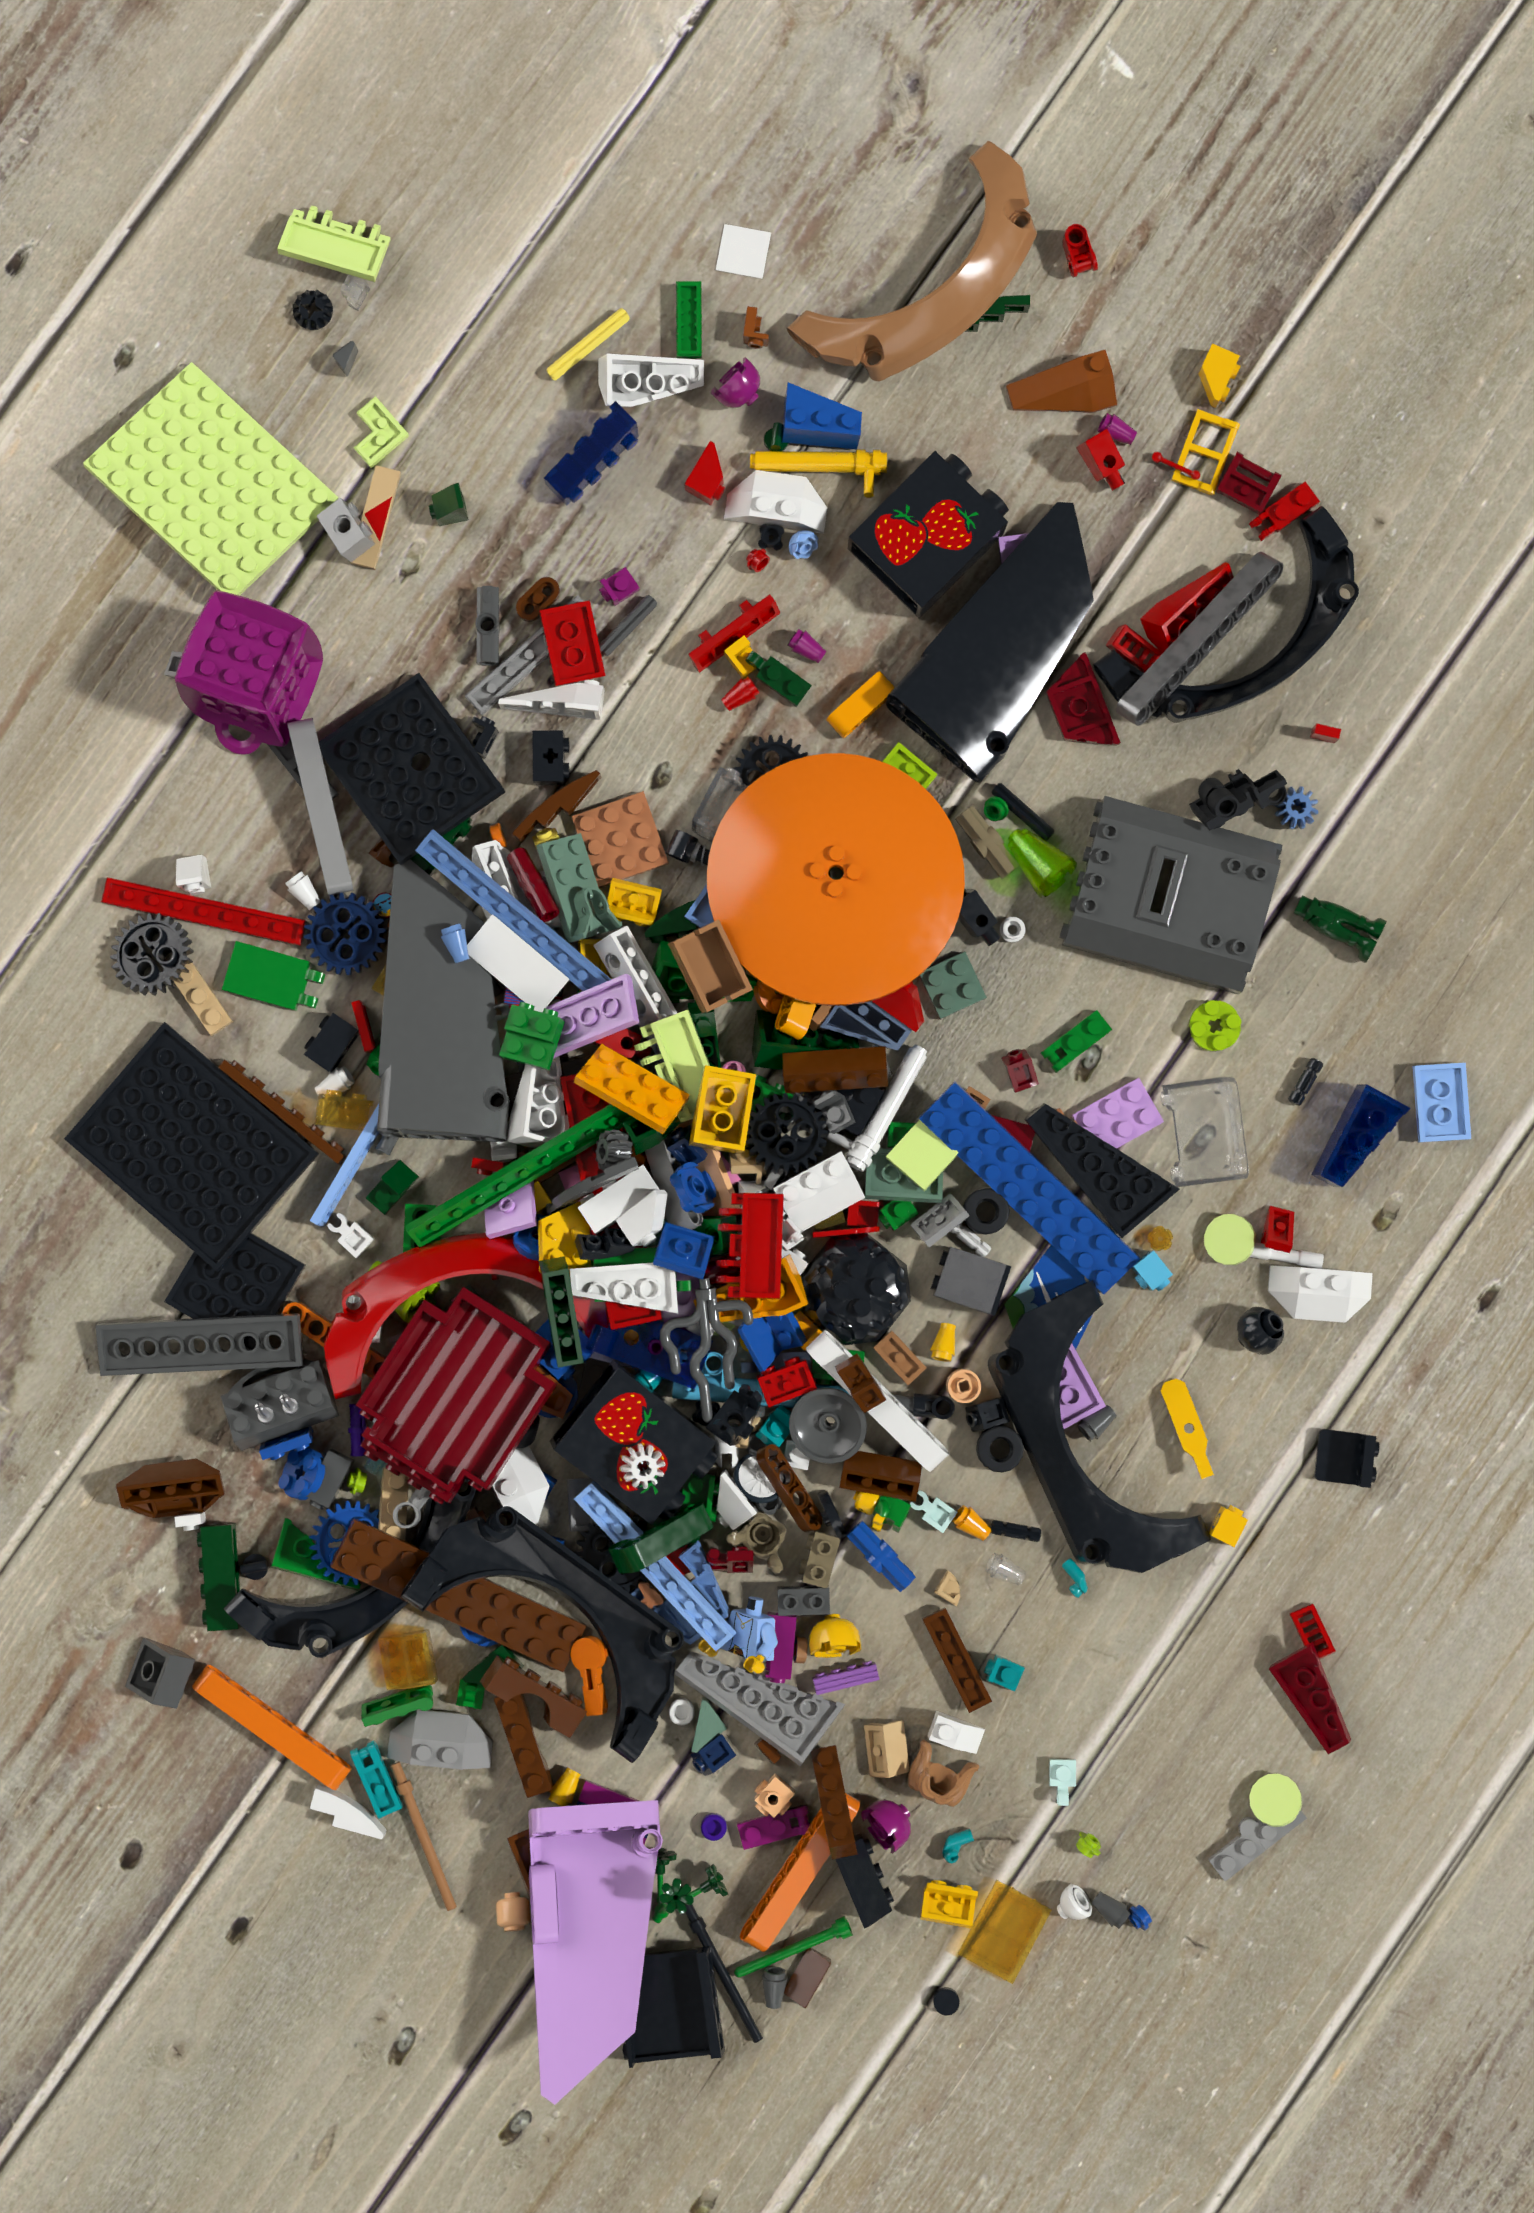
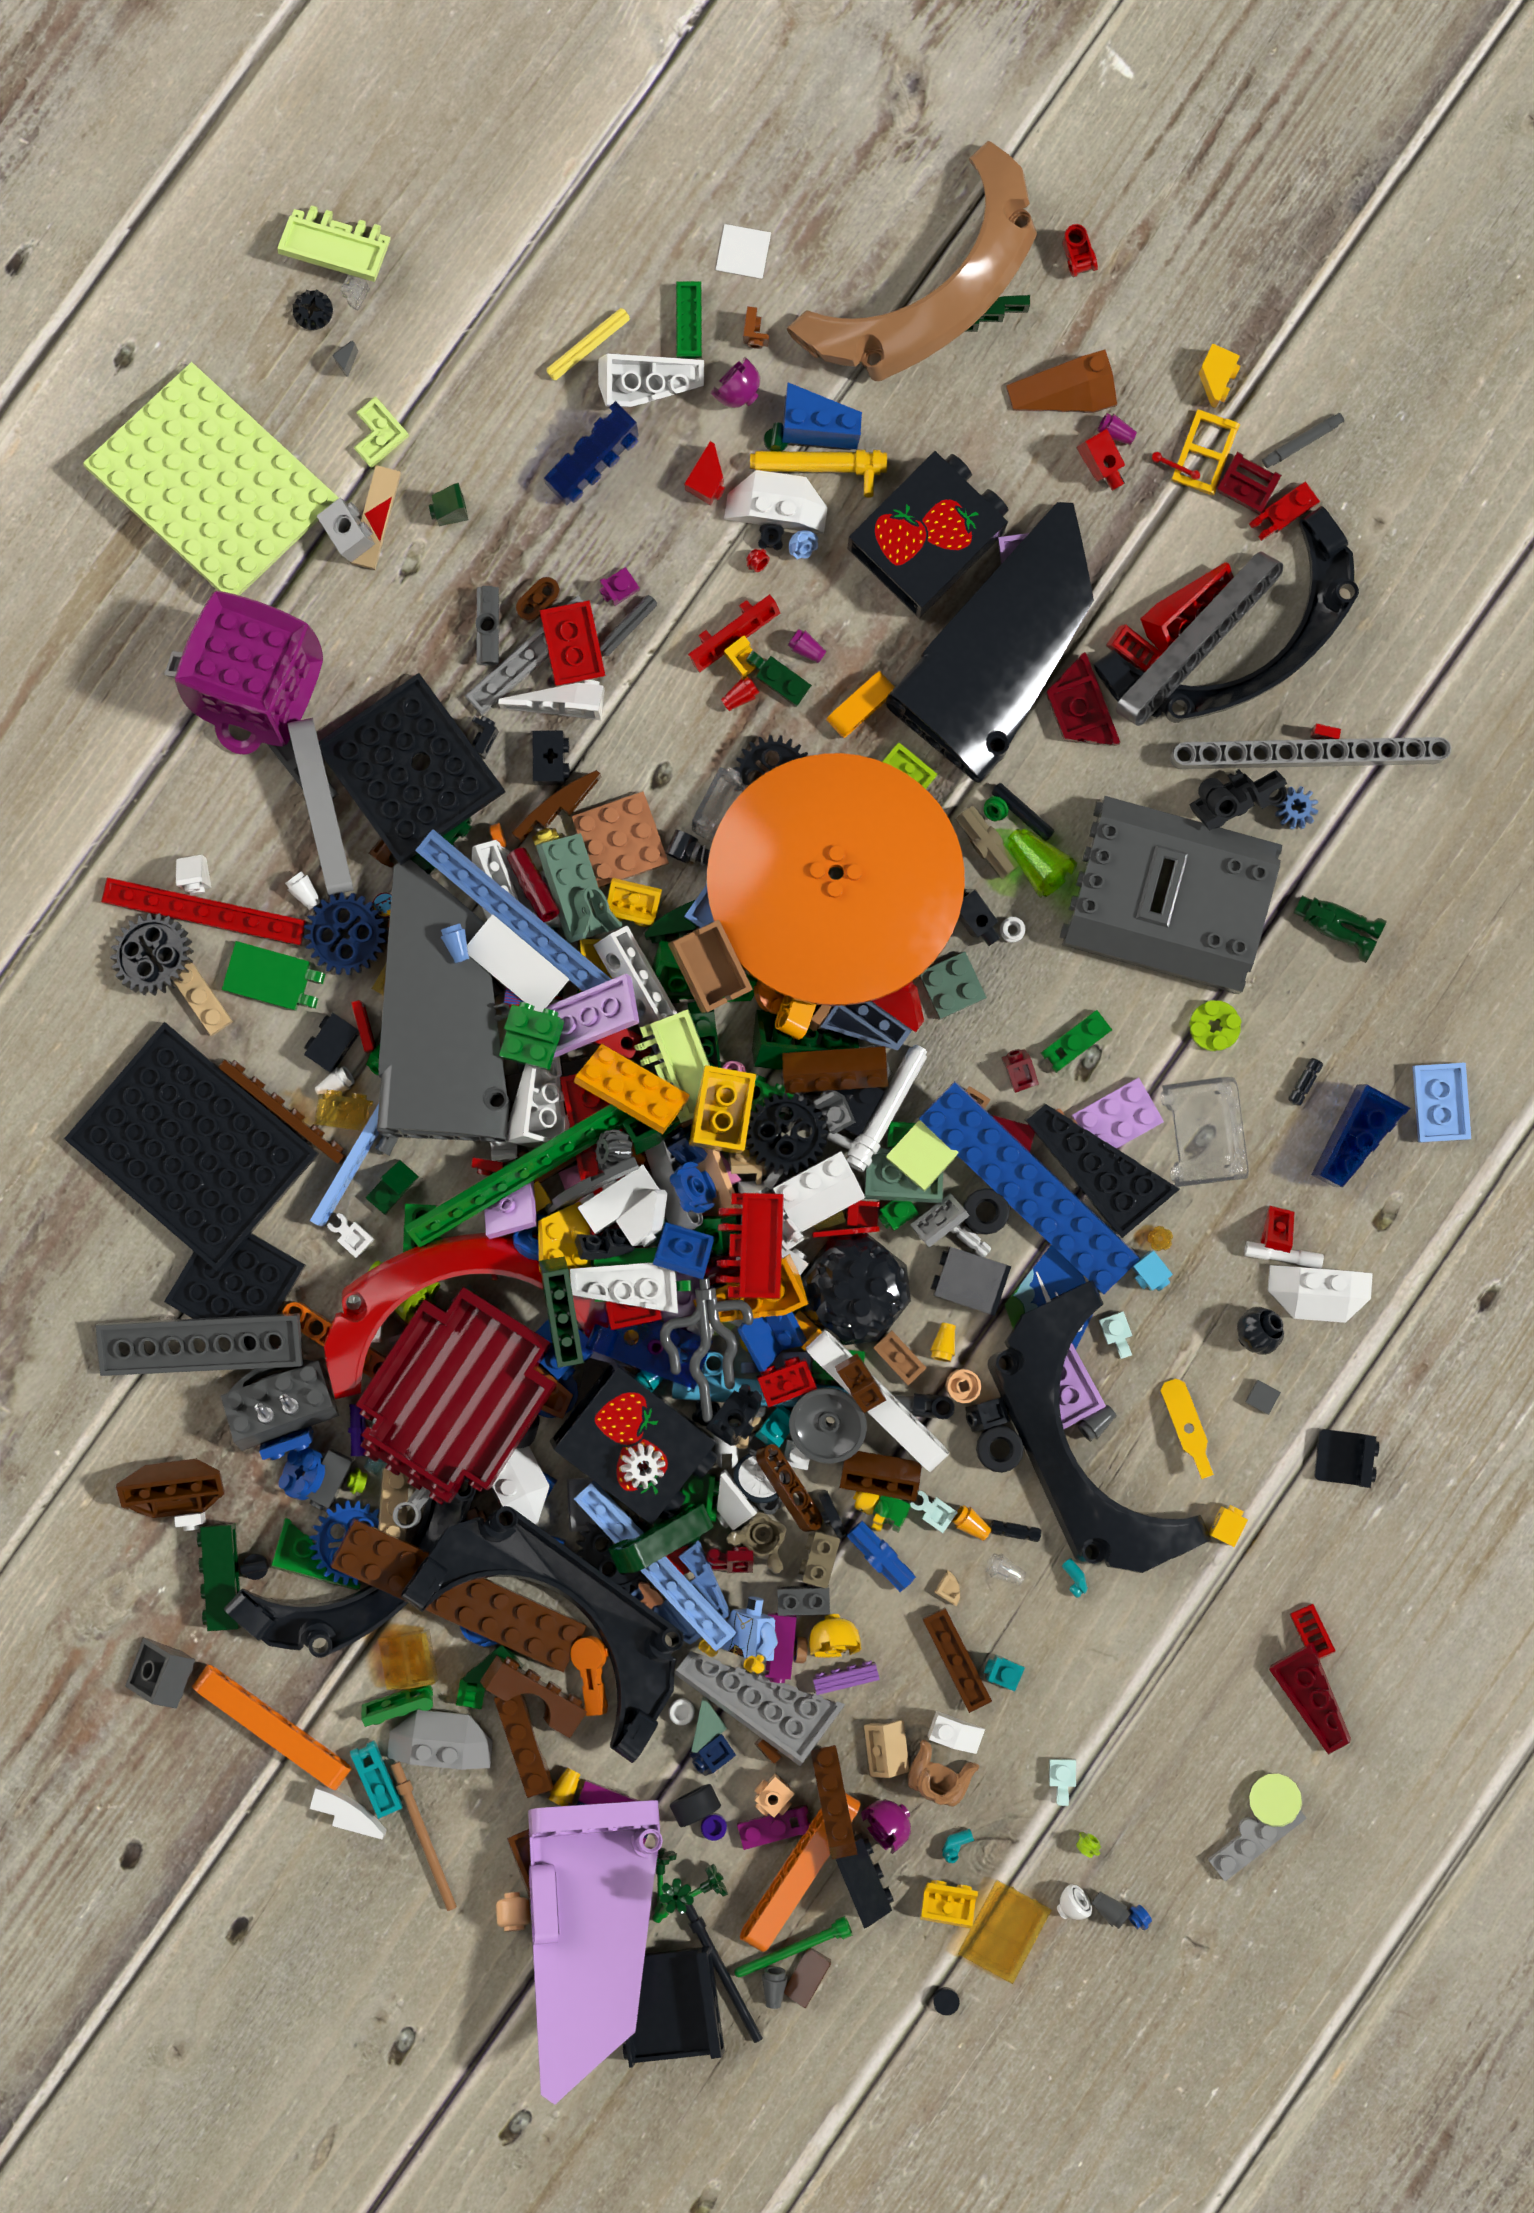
yellowish green tile [1204,1214,1256,1265] -> none
none -> black tyre [670,1784,721,1828]
none -> light aqua plate [1098,1311,1132,1359]
none -> light grey beam [1170,737,1451,769]
none -> dark grey tile [1245,1380,1281,1415]
none -> dark grey piece [1262,413,1344,468]

